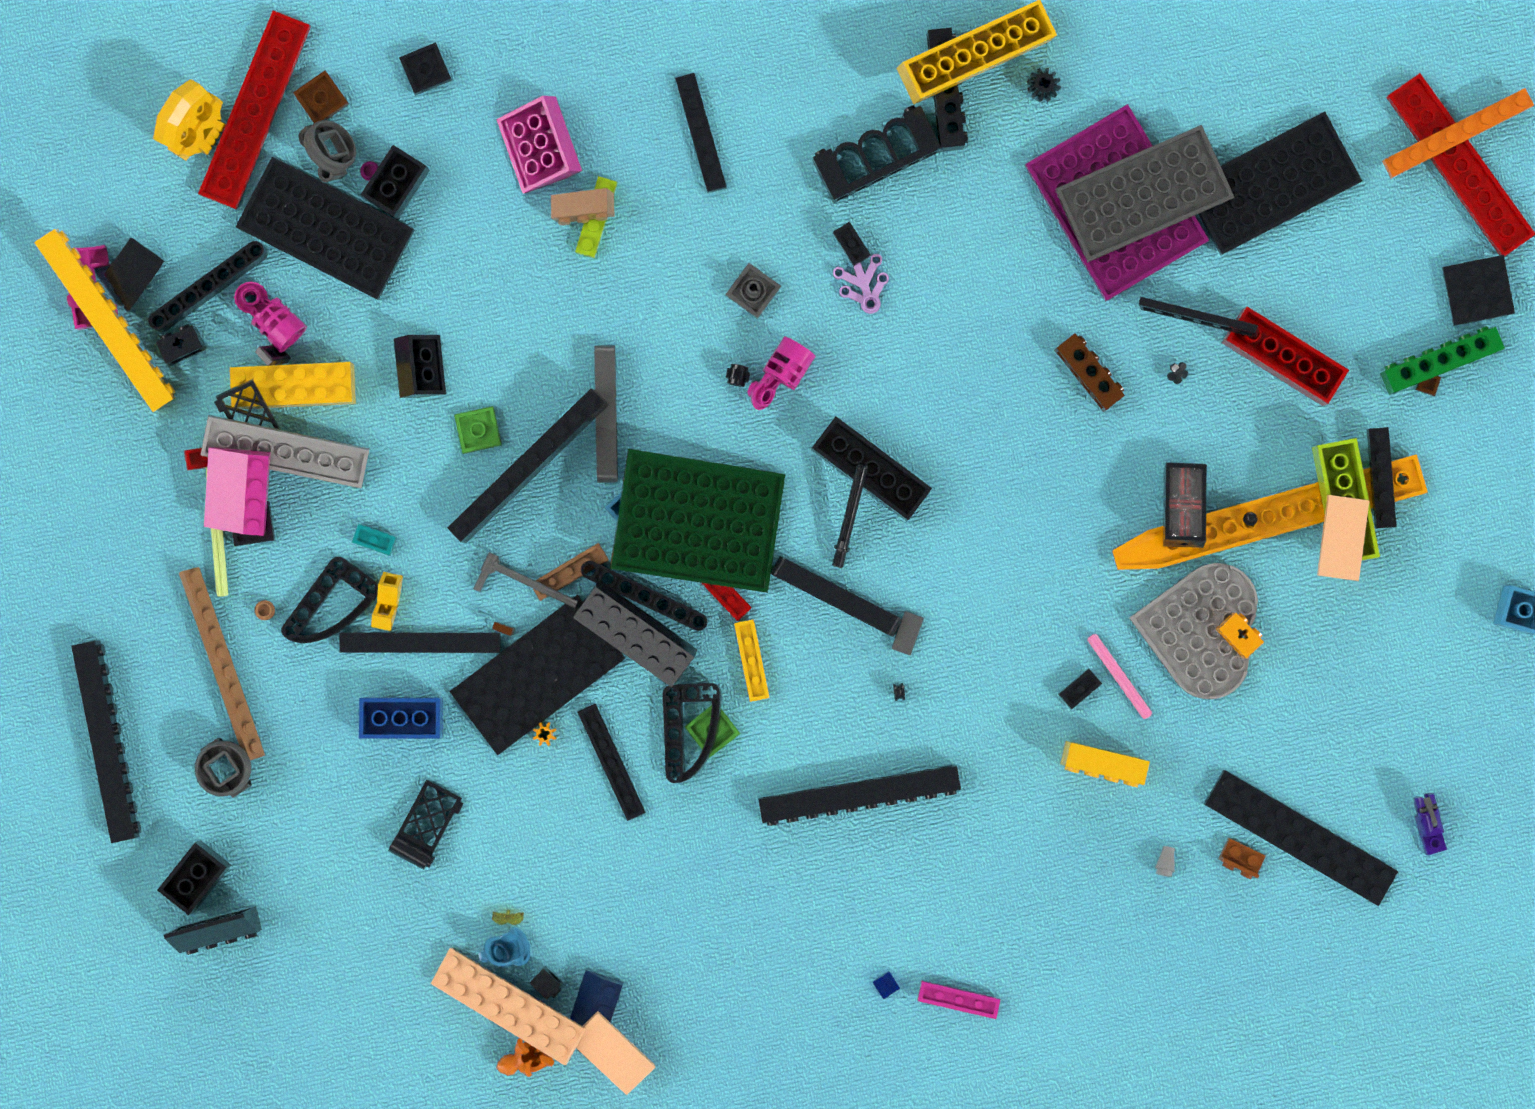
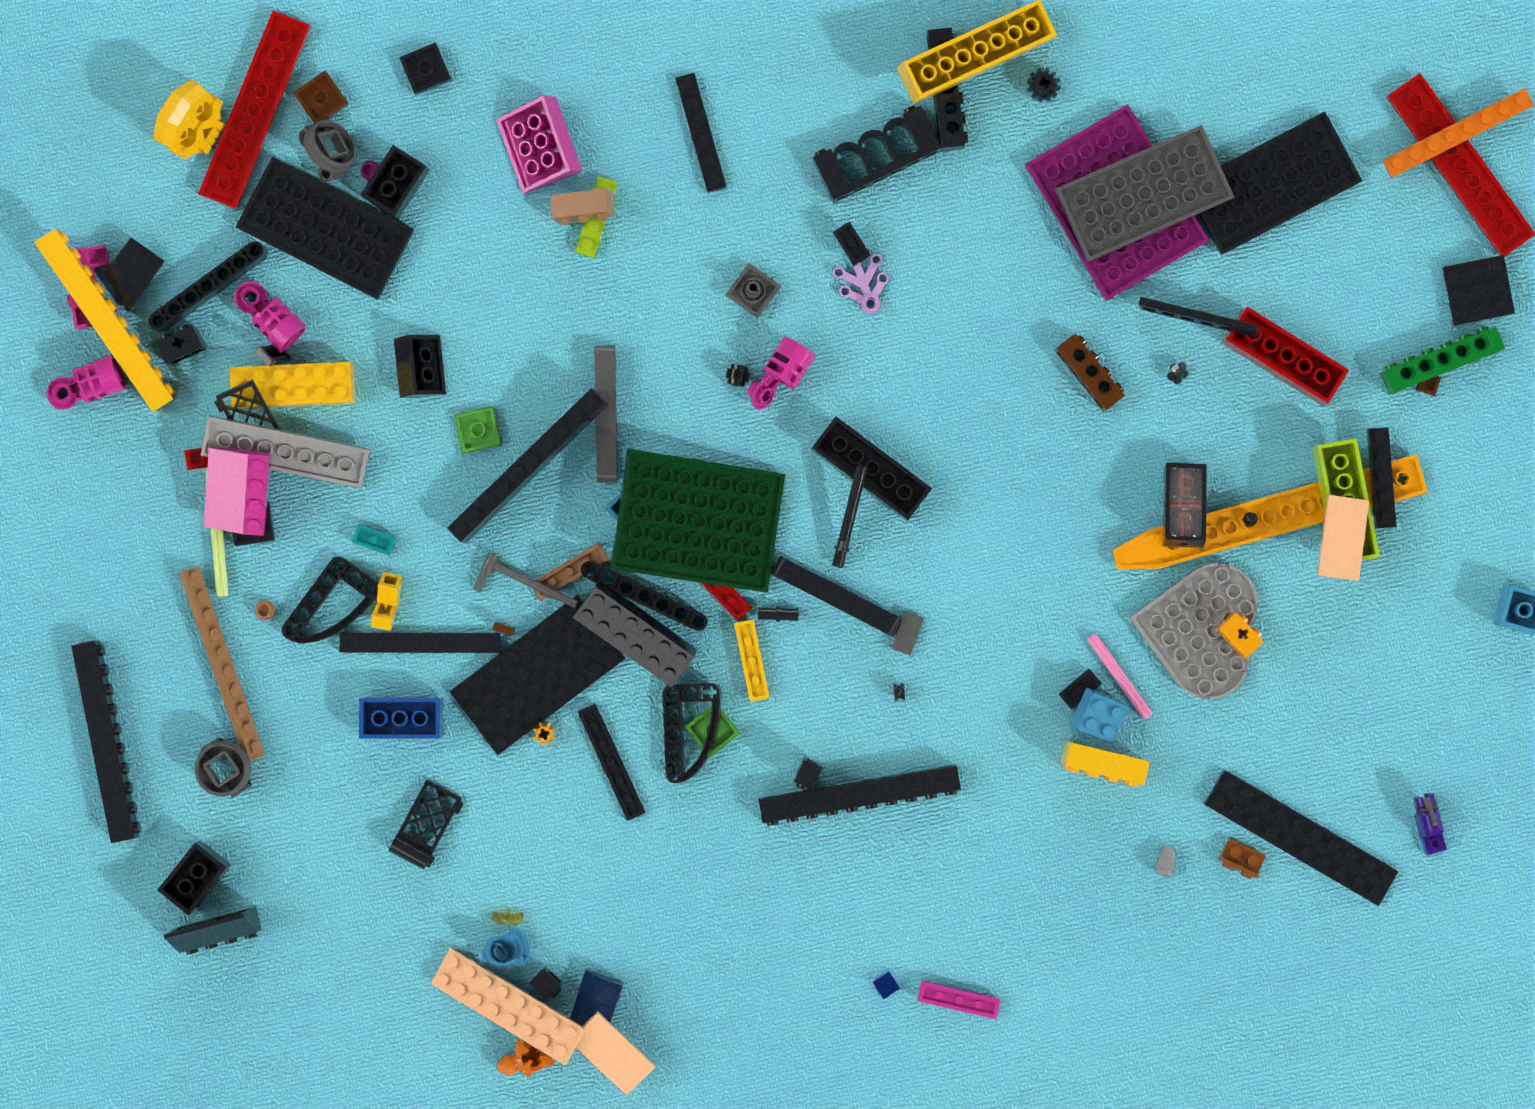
none -> dark pink cylinder [46,355,127,410]
none -> black pin [757,606,798,622]
none -> black brick [794,757,823,791]
none -> dark azure brick [1070,687,1129,743]

